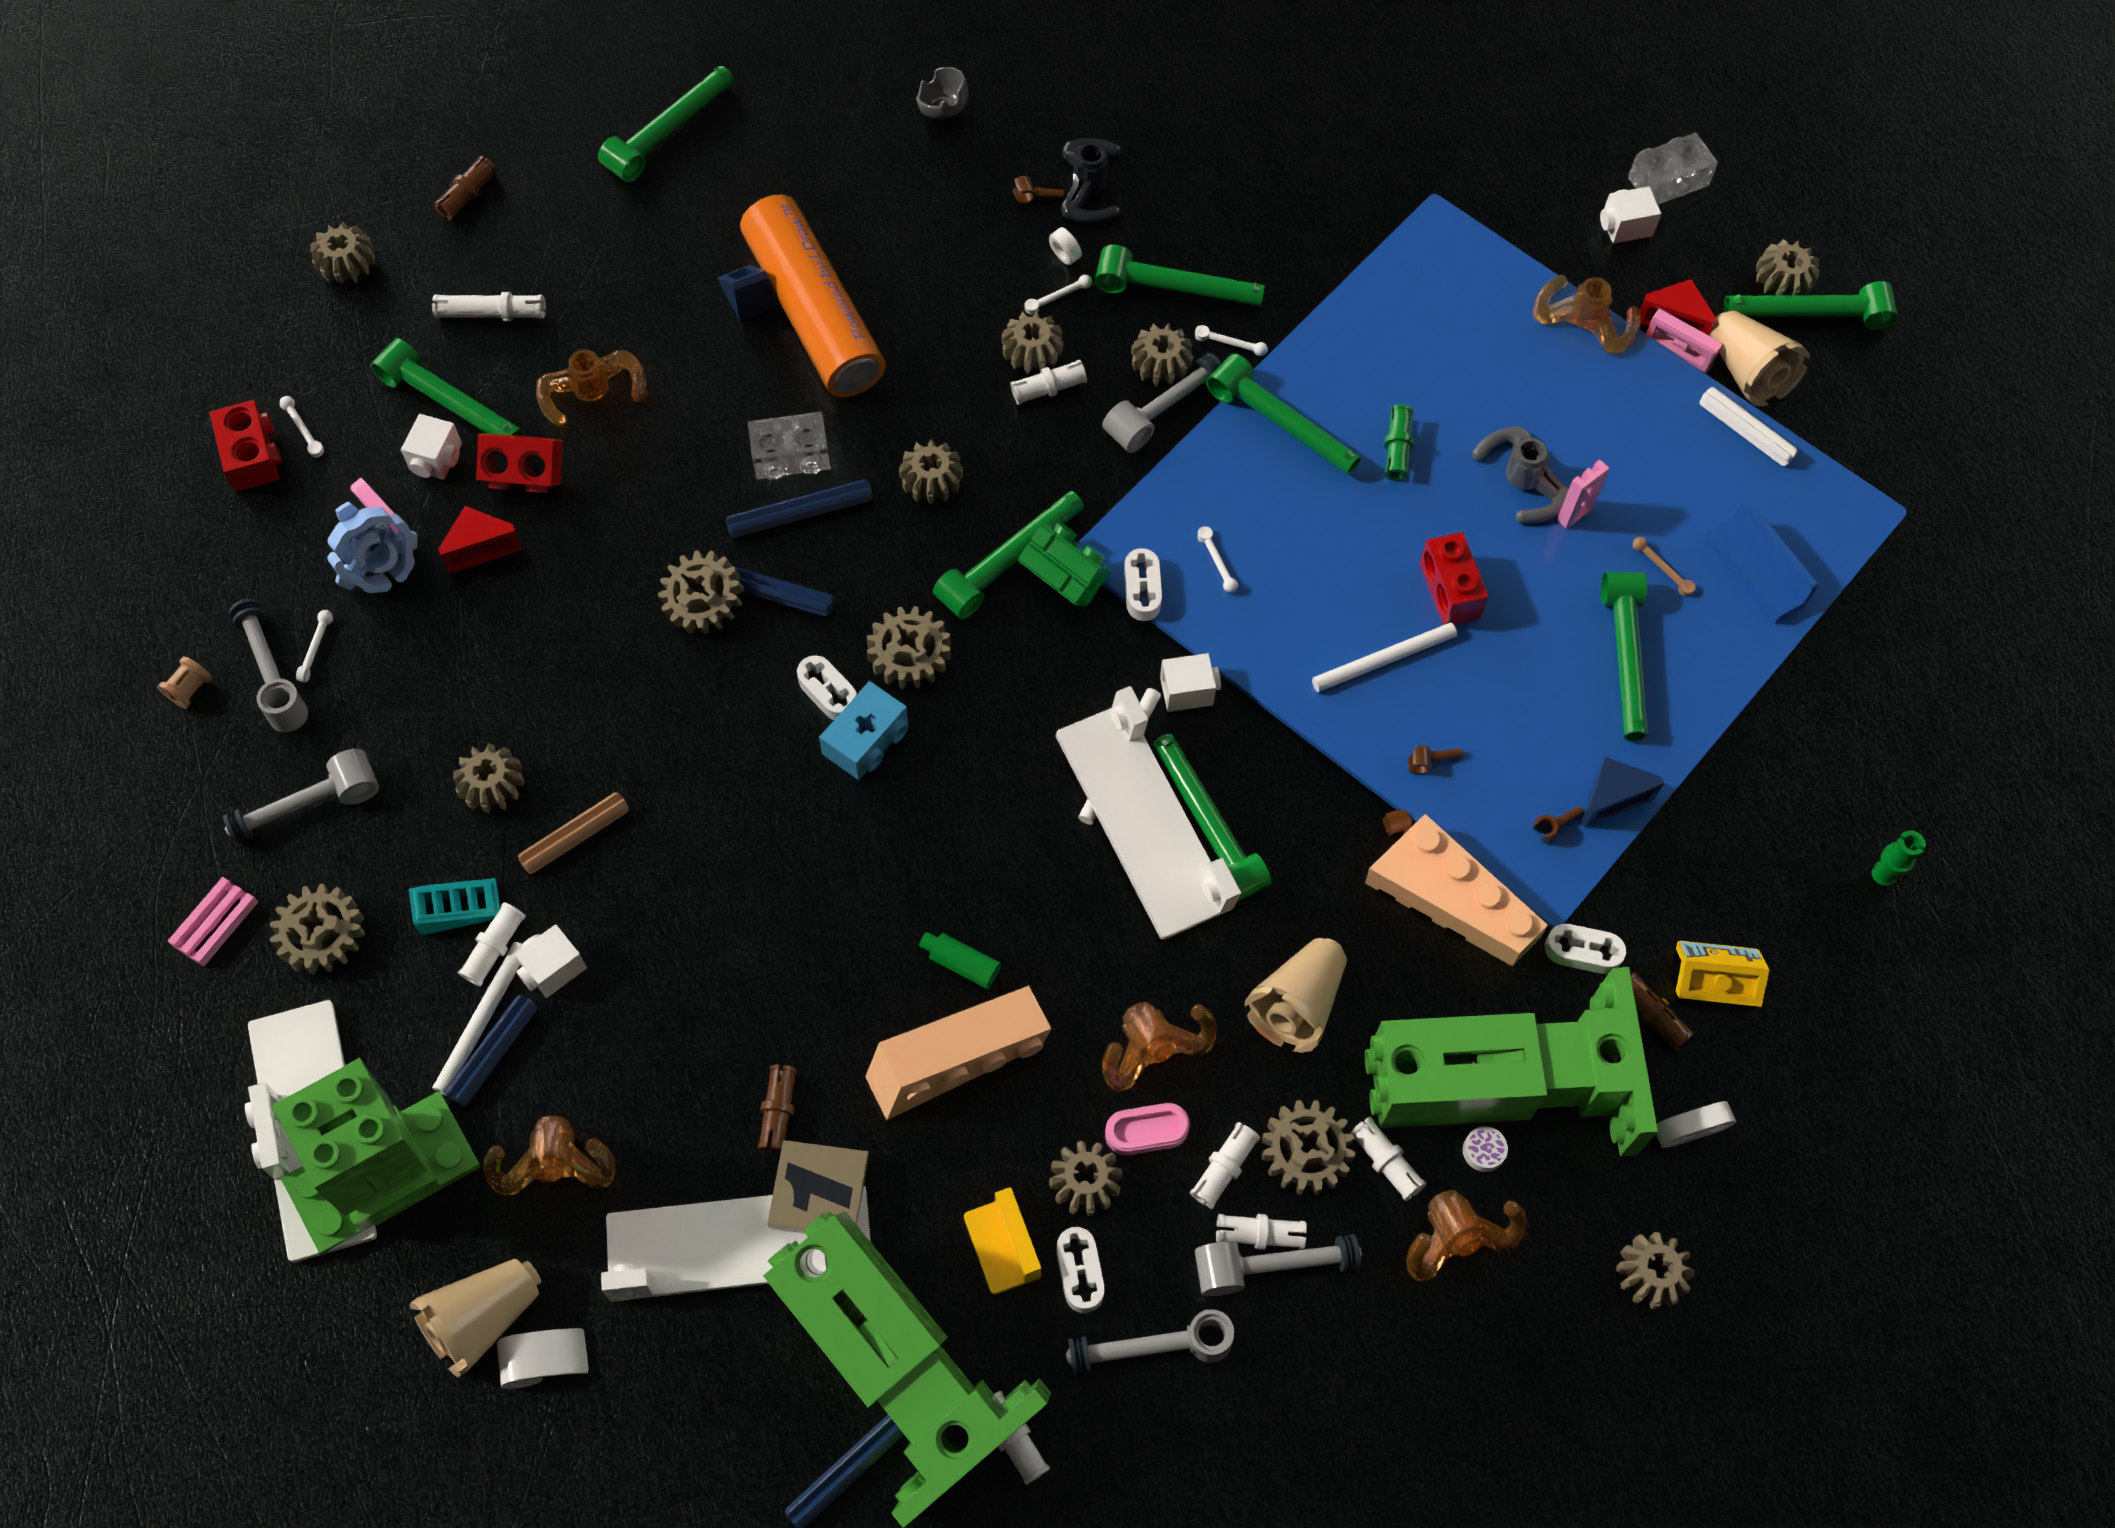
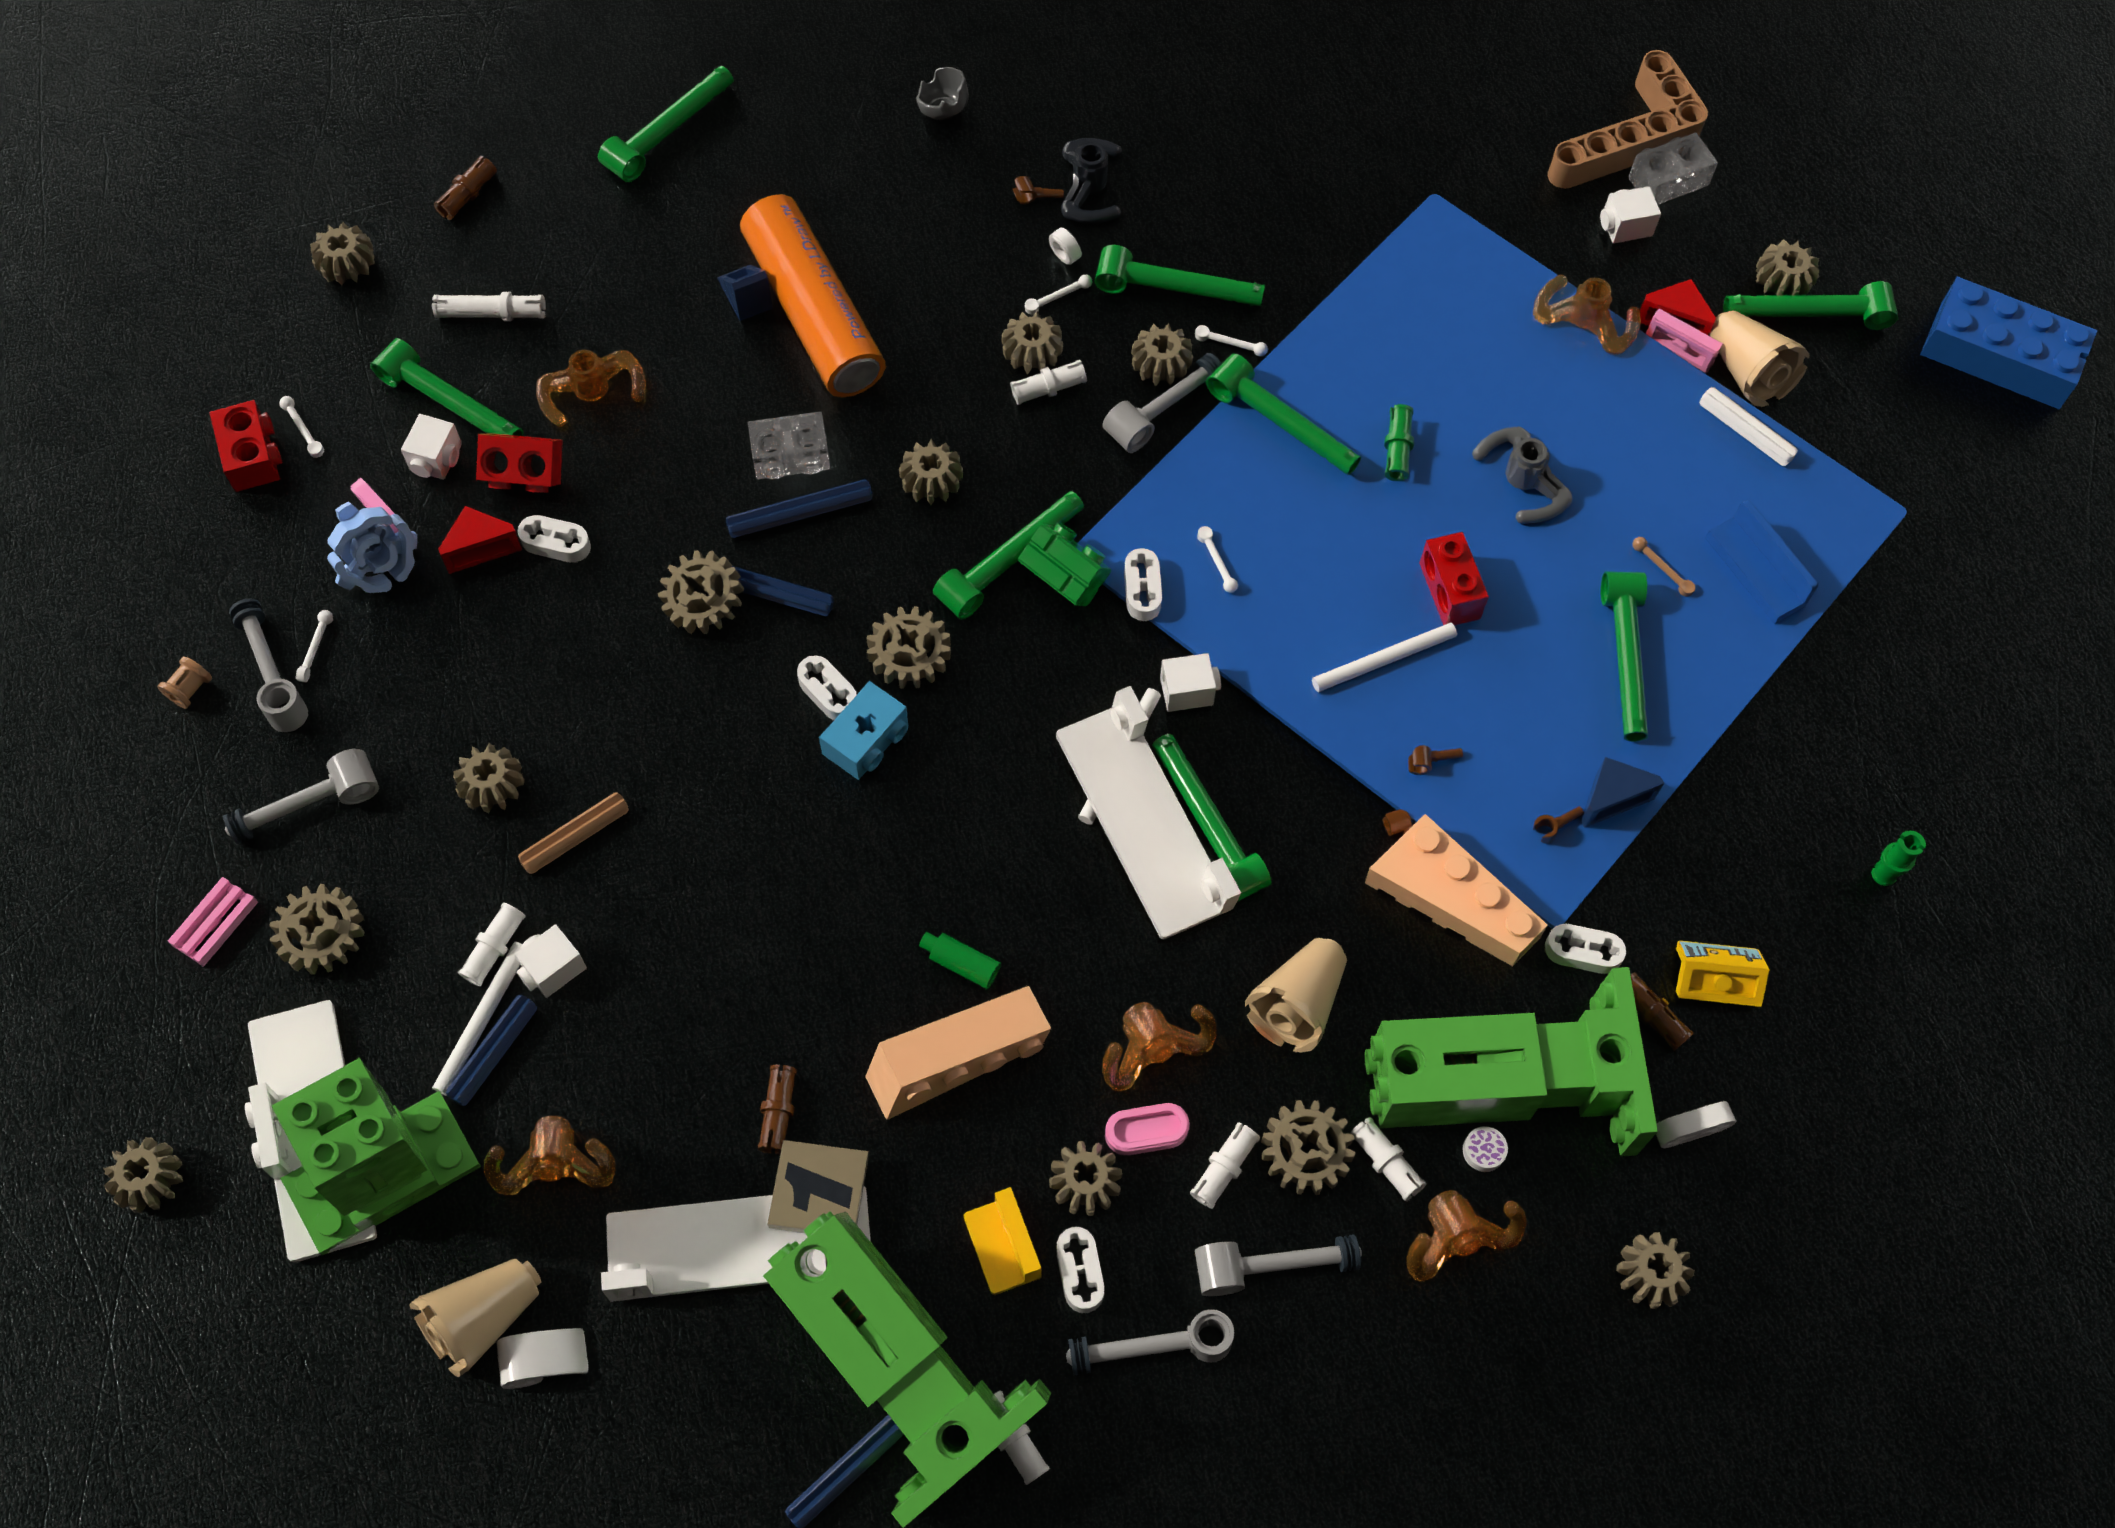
teal slope [409,878,501,936] -> none
white pin [1216,1214,1306,1250] -> none
bright pink tile [1557,460,1609,529] -> none
none -> dark tan gear [103,1137,184,1213]
none -> white beam [518,515,591,562]
none -> medium nougat beam [1548,50,1708,188]
none -> blue piece [1920,276,2097,409]

